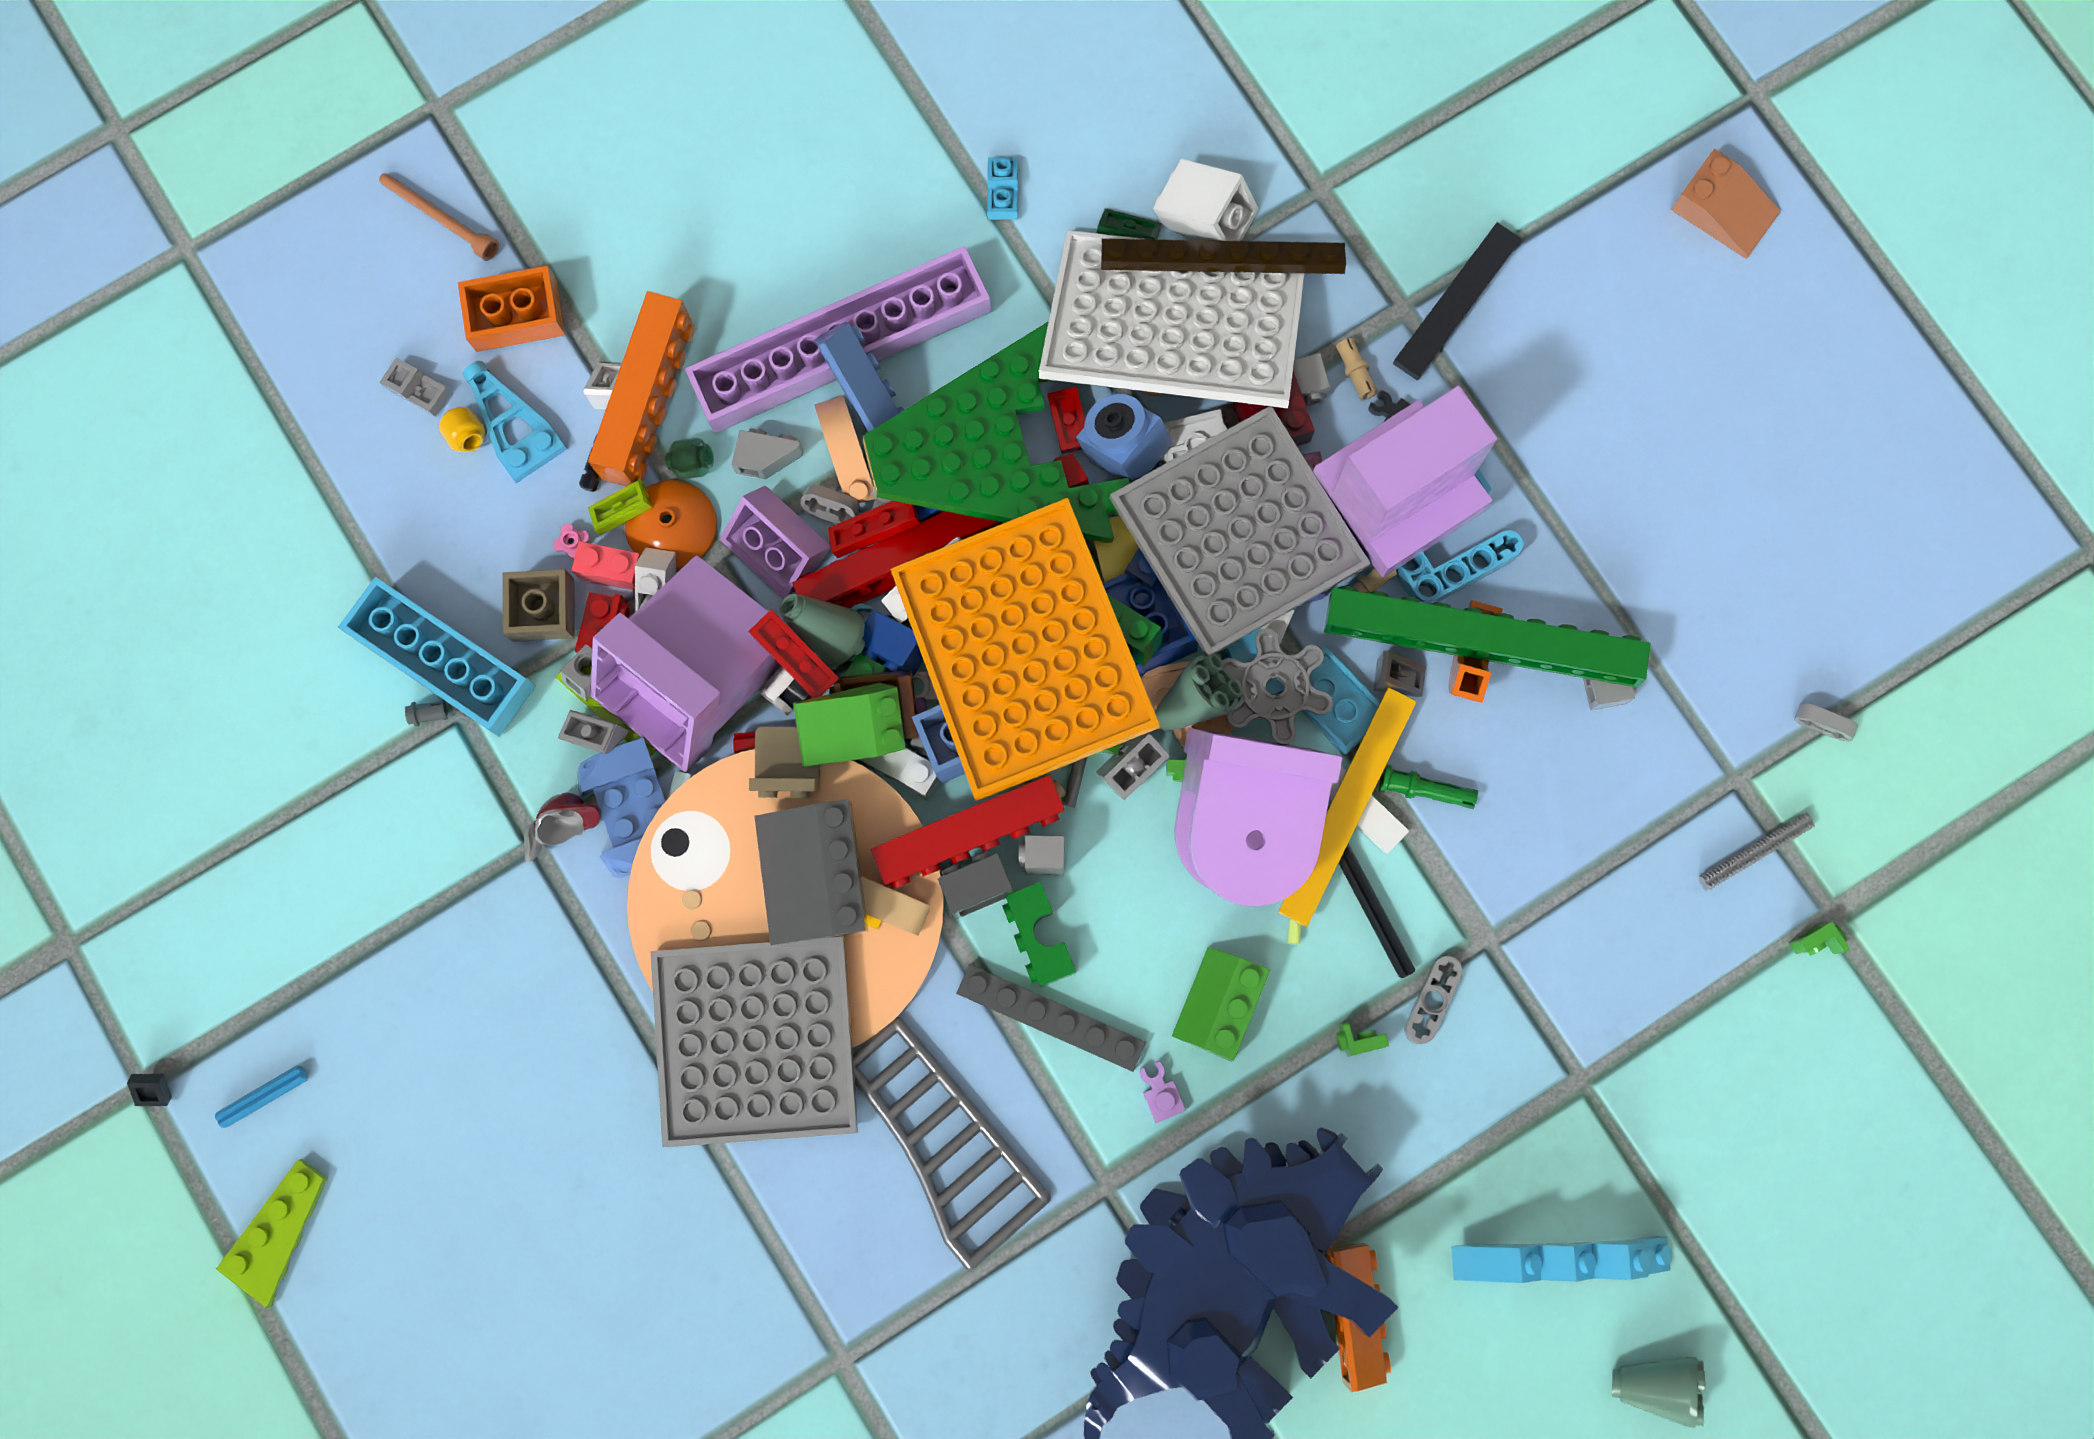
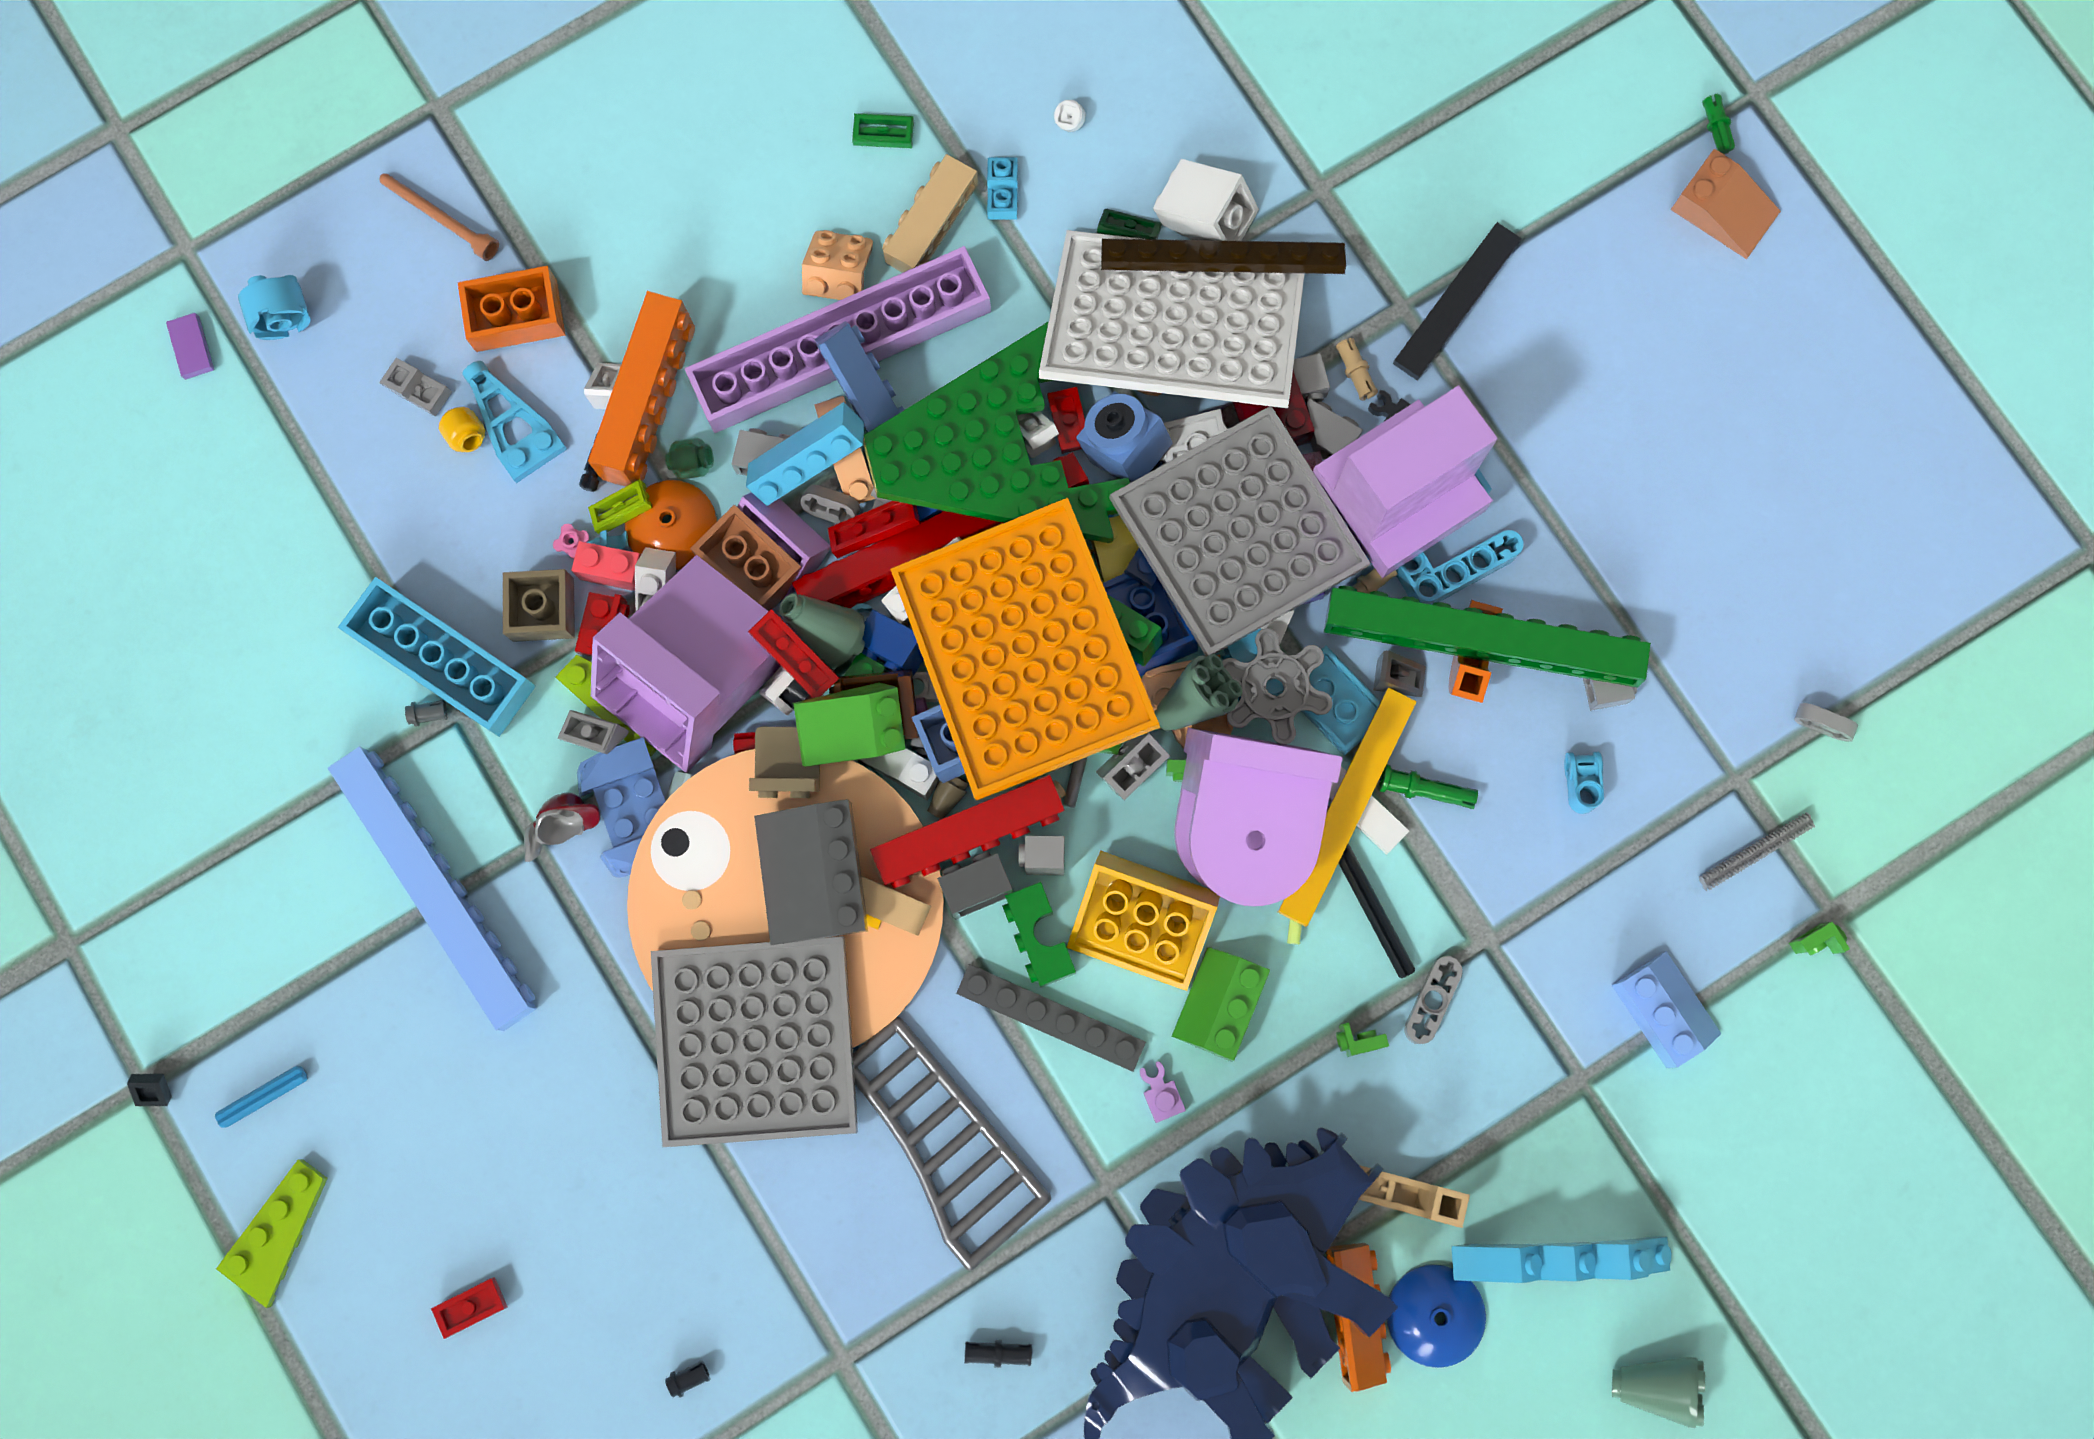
light grey brick [560,644,592,701] -> none
none -> medium lavender tile [166,313,214,380]
none -> medium azure brick [238,275,311,340]
none -> light blue brick [328,746,537,1031]
none -> red plate [431,1277,508,1339]
none -> medium azure piece [587,530,629,550]
none -> black pin [665,1360,710,1398]
none -> nougat slope [690,505,802,611]
none -> medium azure brick [746,402,864,506]
none -> light nougat bracket [802,230,873,300]
none -> green tile [852,113,914,148]
none -> tan brick [882,154,978,273]
none -> dark tan cone [927,777,969,819]
none -> black pin [964,1340,1032,1368]
none -> white slope [1017,411,1059,458]
none -> white tile [1054,100,1085,132]
none -> yellow slope [1067,850,1220,991]
none -> light grey slope [1306,399,1363,460]
none -> tan arch [1358,1165,1470,1228]
none -> blue dish [1386,1264,1486,1368]
none -> medium azure piece [1564,752,1604,814]
none -> light blue slope [1612,951,1721,1068]
none -> green axle [1702,94,1735,154]

